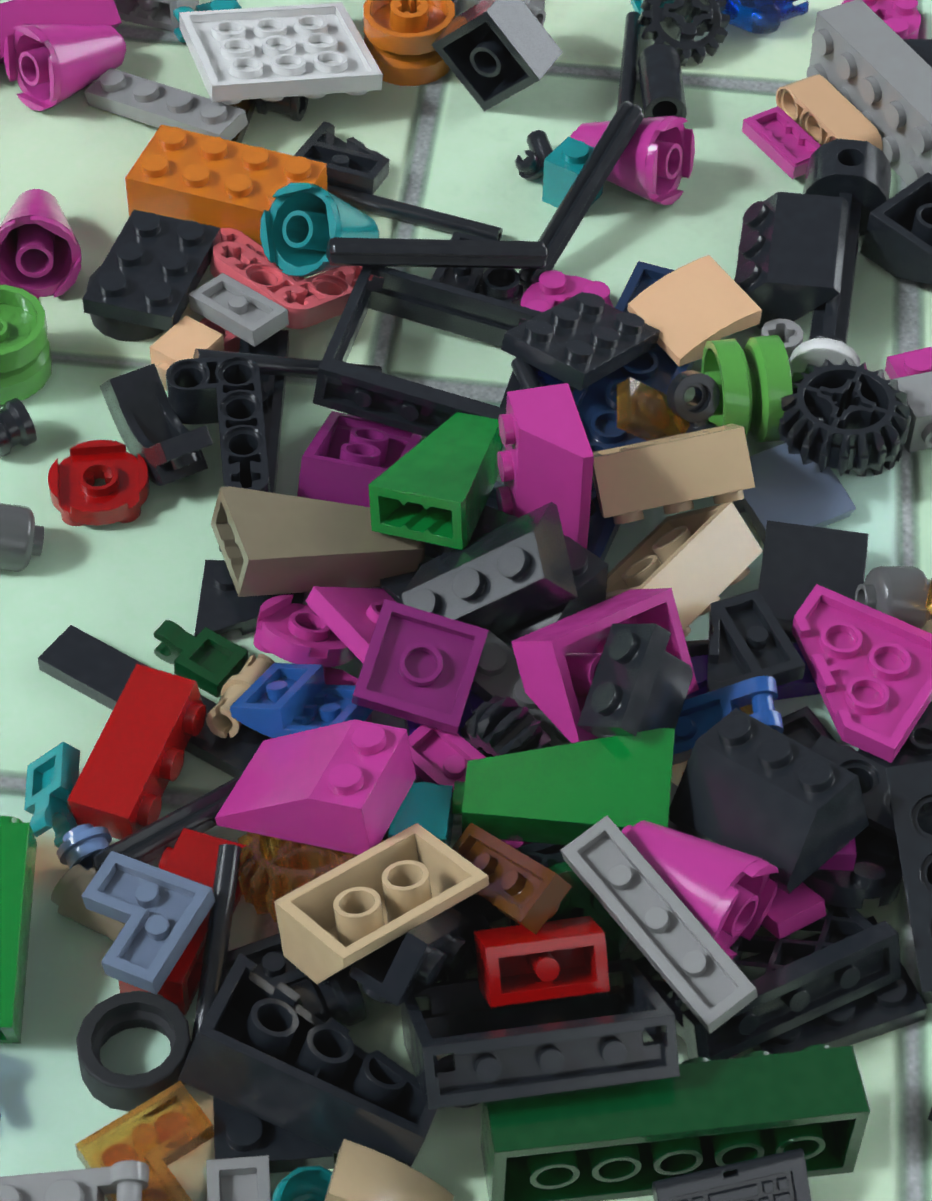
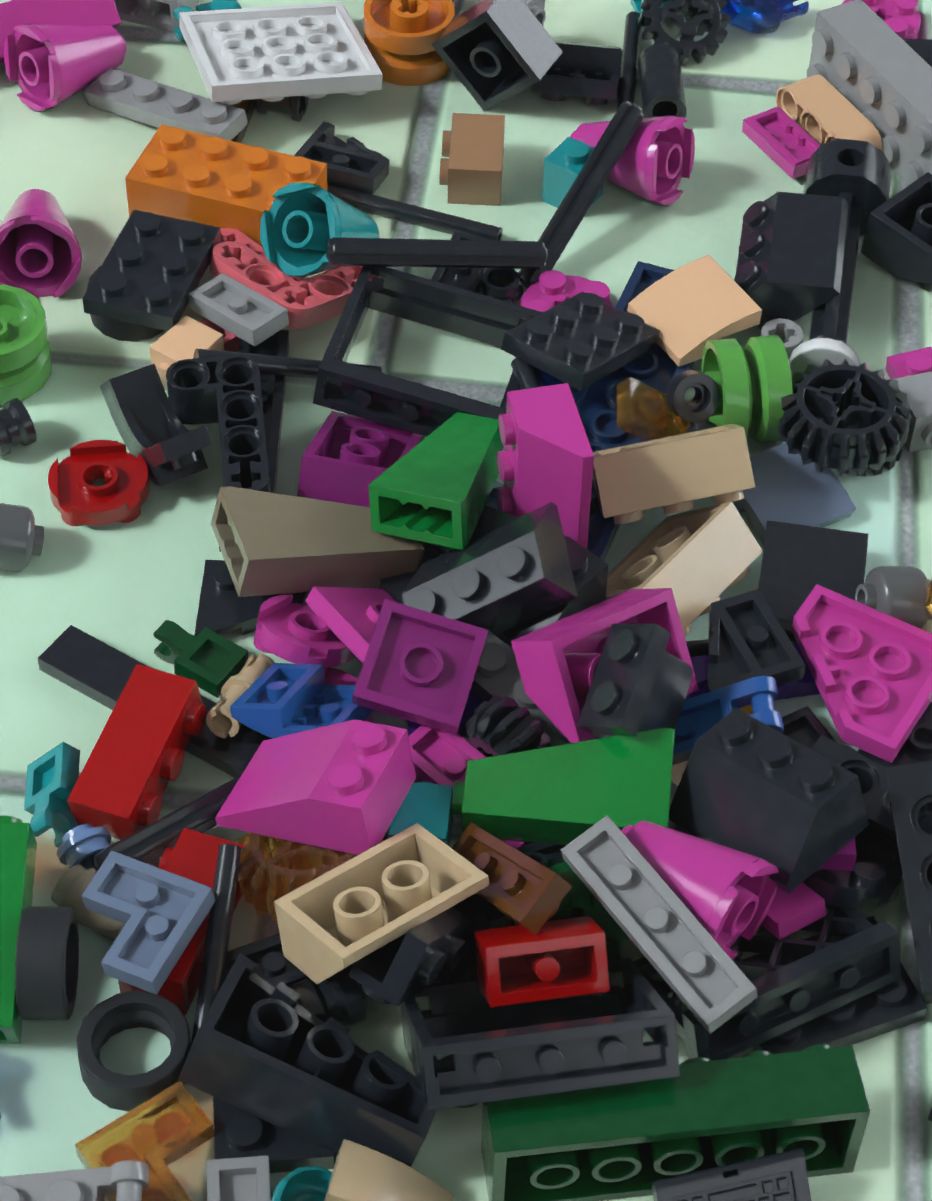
black arm [515,130,553,180] -> none
none -> black tyre [15,906,79,1020]
none -> medium nougat brick [439,113,505,206]
none -> black bracket [531,41,623,105]

